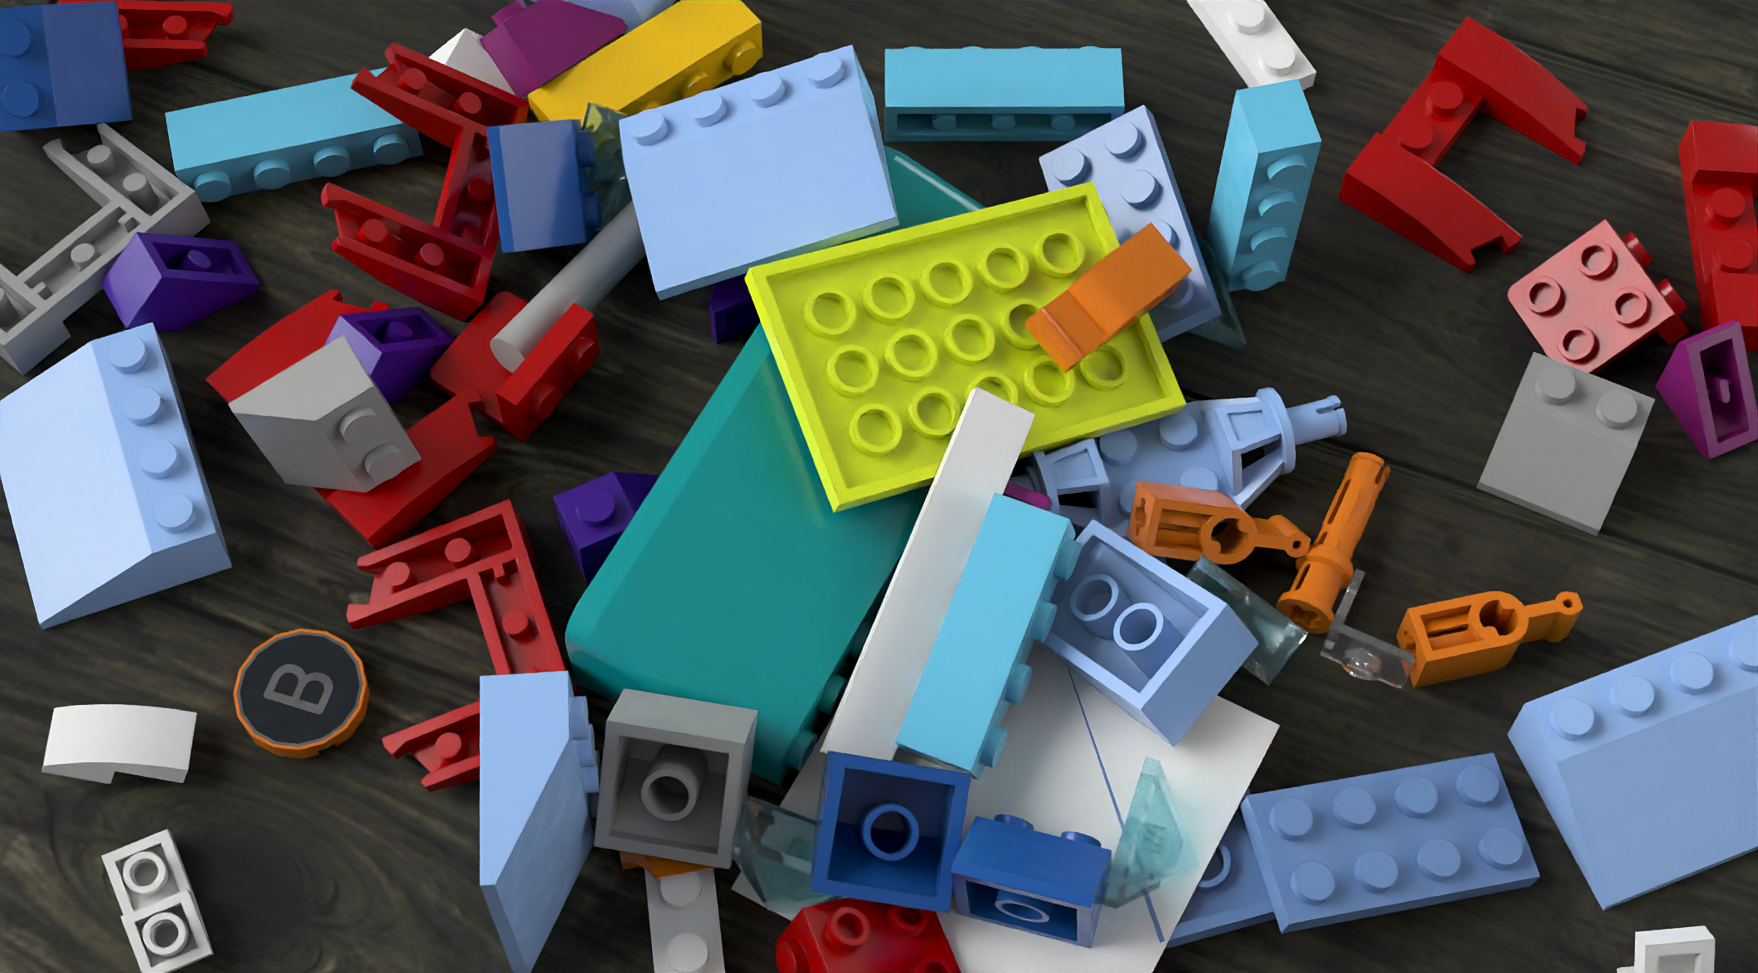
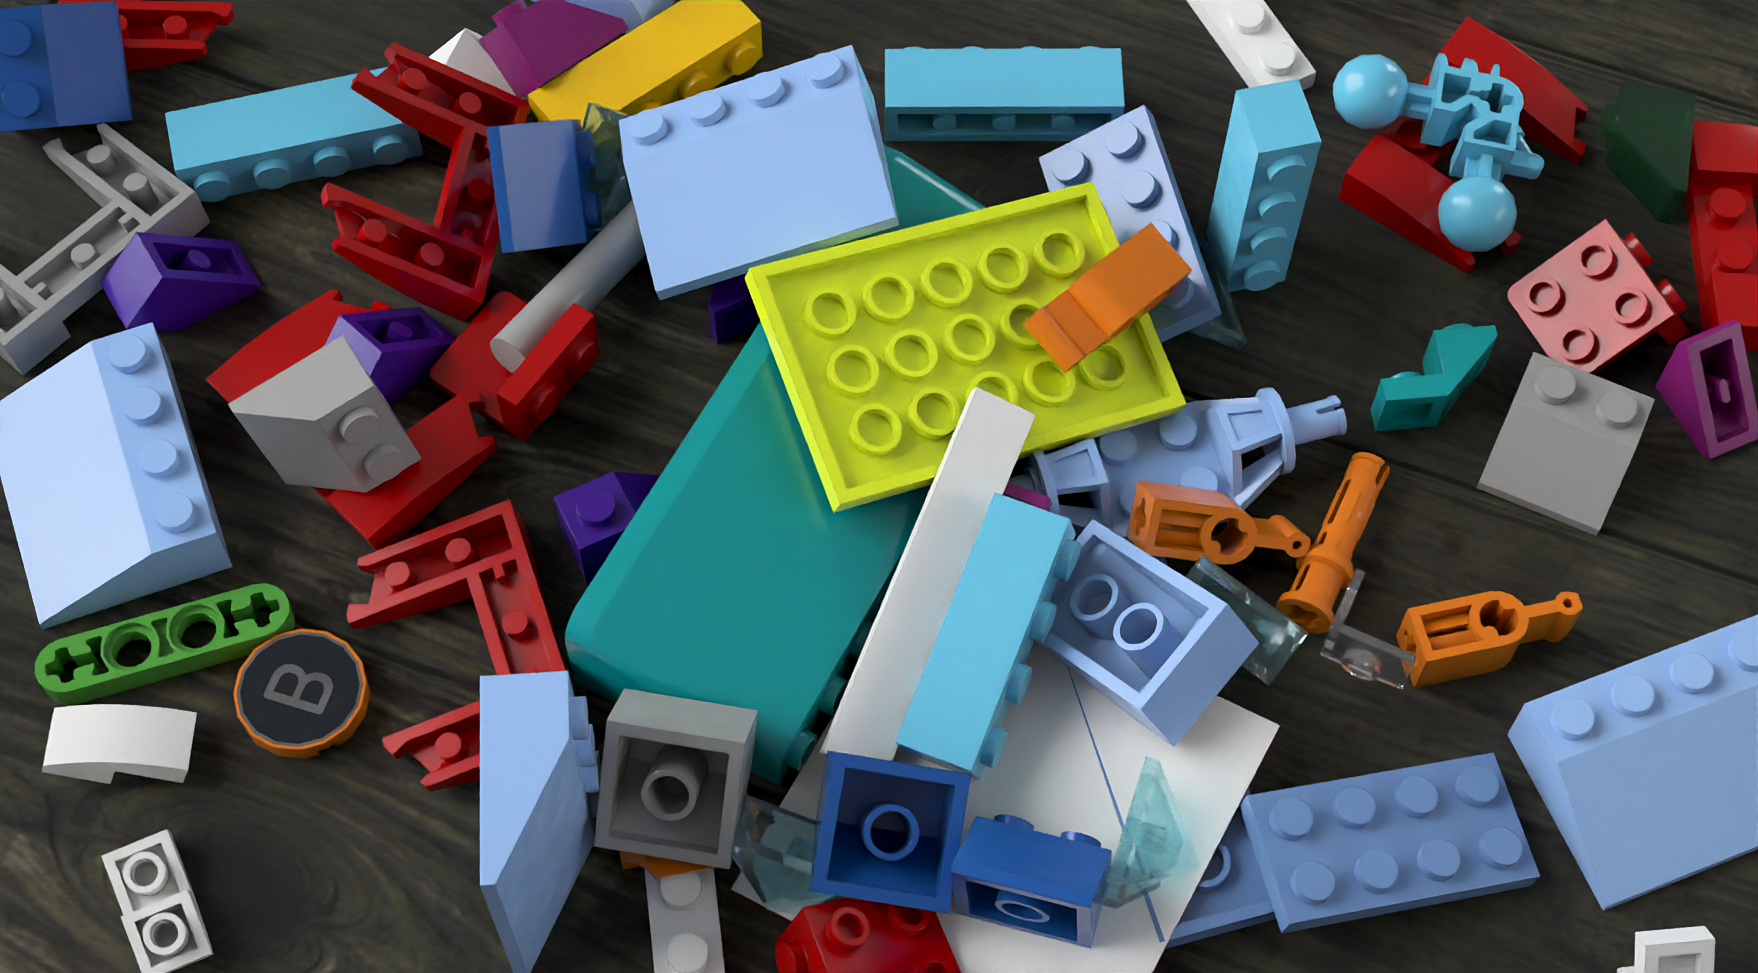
none -> bright green beam [35,583,295,705]
none -> medium azure piece [1333,53,1544,252]
none -> teal slope [1371,323,1498,431]
none -> clear green slope [1598,81,1696,224]

